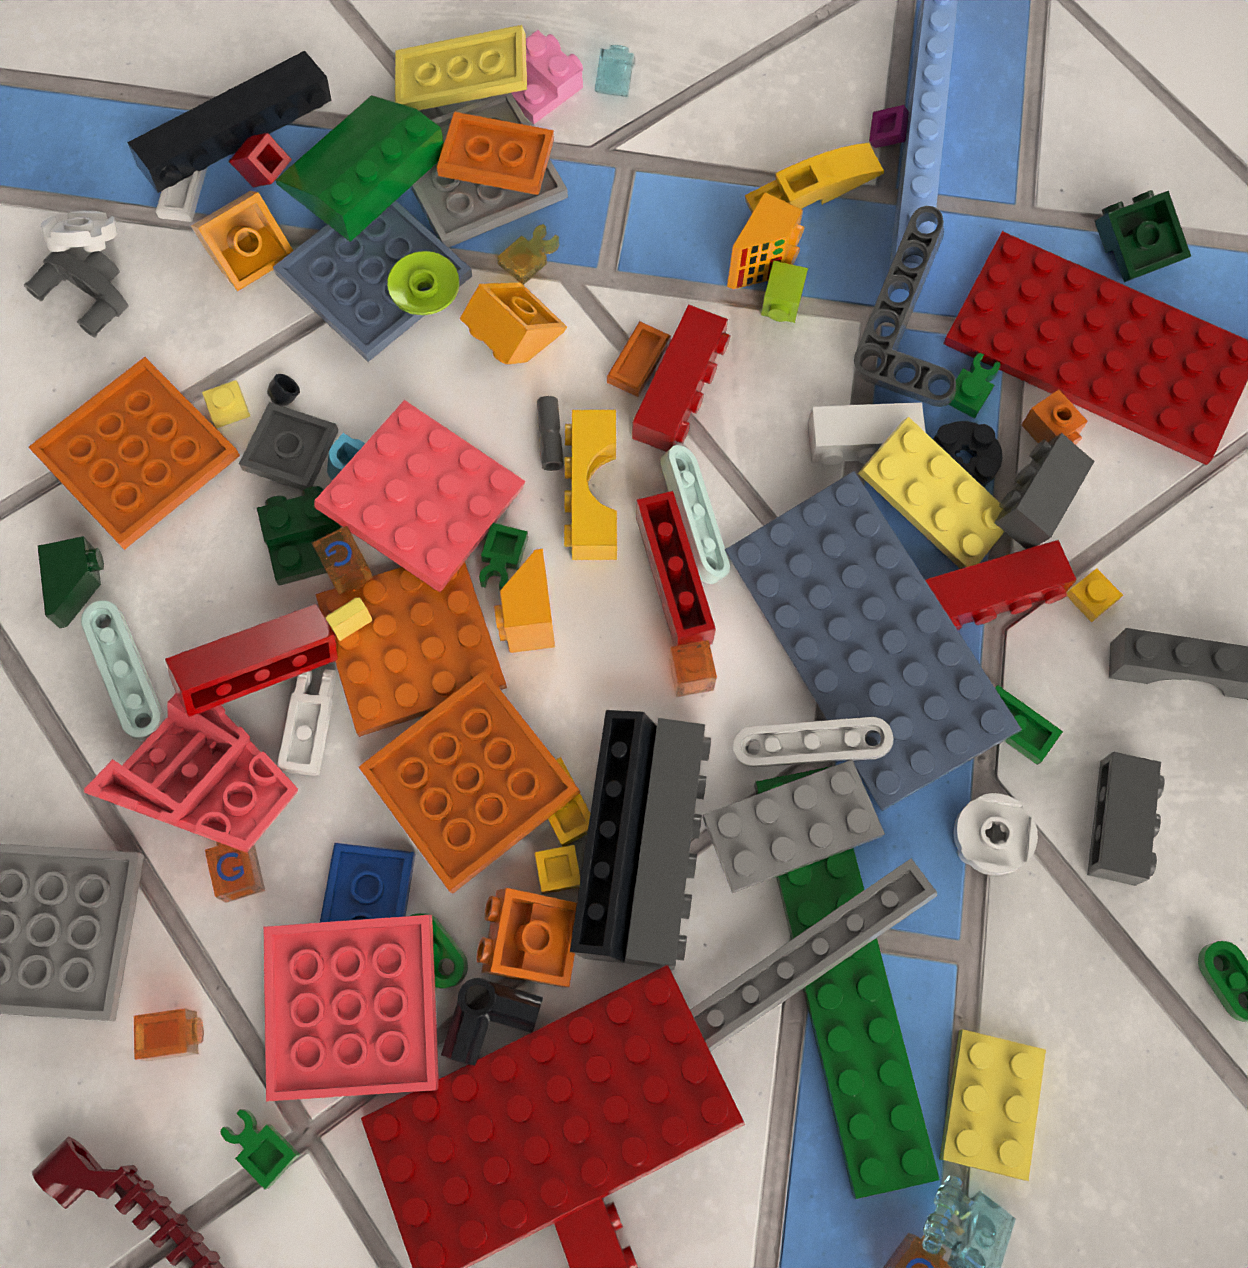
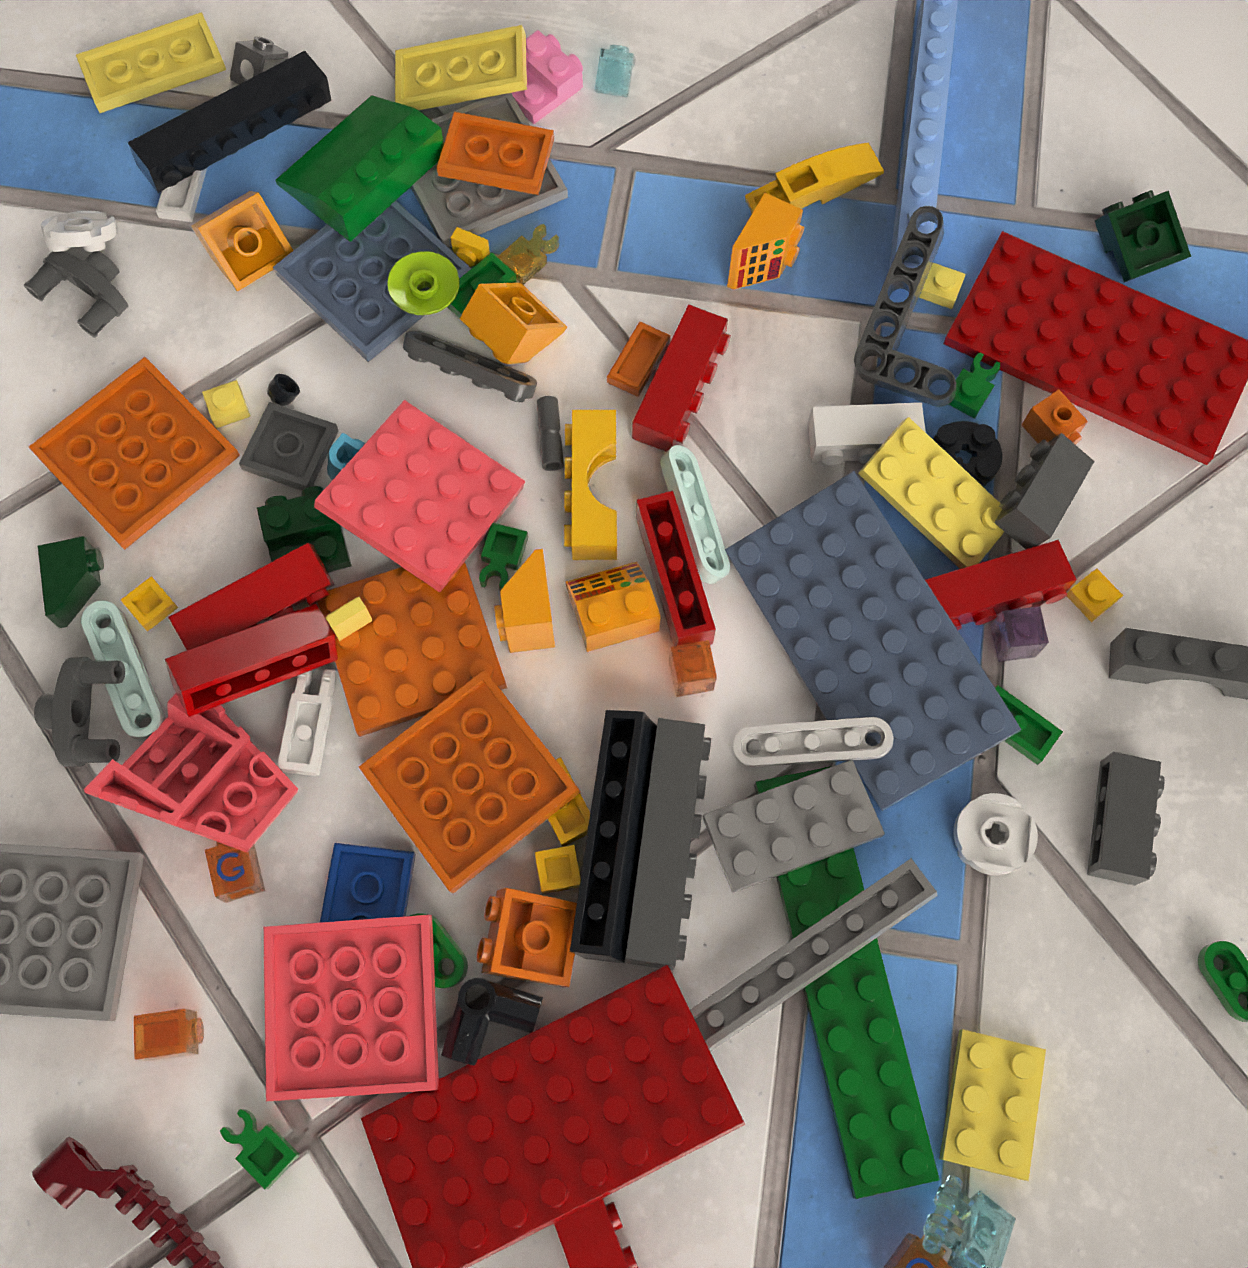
red brick [228,133,292,187] -> none
clear orange brick [312,526,373,594] -> none
lime brick [761,261,808,323] -> none
magenta plate [869,105,909,148] -> none
none -> dark grey connector [34,657,125,767]
none -> light yellow plate [76,12,226,113]
none -> yellow plate [121,576,178,632]
none -> red brick [168,543,335,651]
none -> flat silver bracket [230,37,289,84]
none -> dark grey plate [403,331,537,402]
none -> green plate [448,253,517,318]
none -> yellow plate [450,227,490,267]
none -> light orange slope [565,562,661,652]
none -> light yellow plate [919,263,966,309]
none -> clear purple brick [990,606,1049,662]

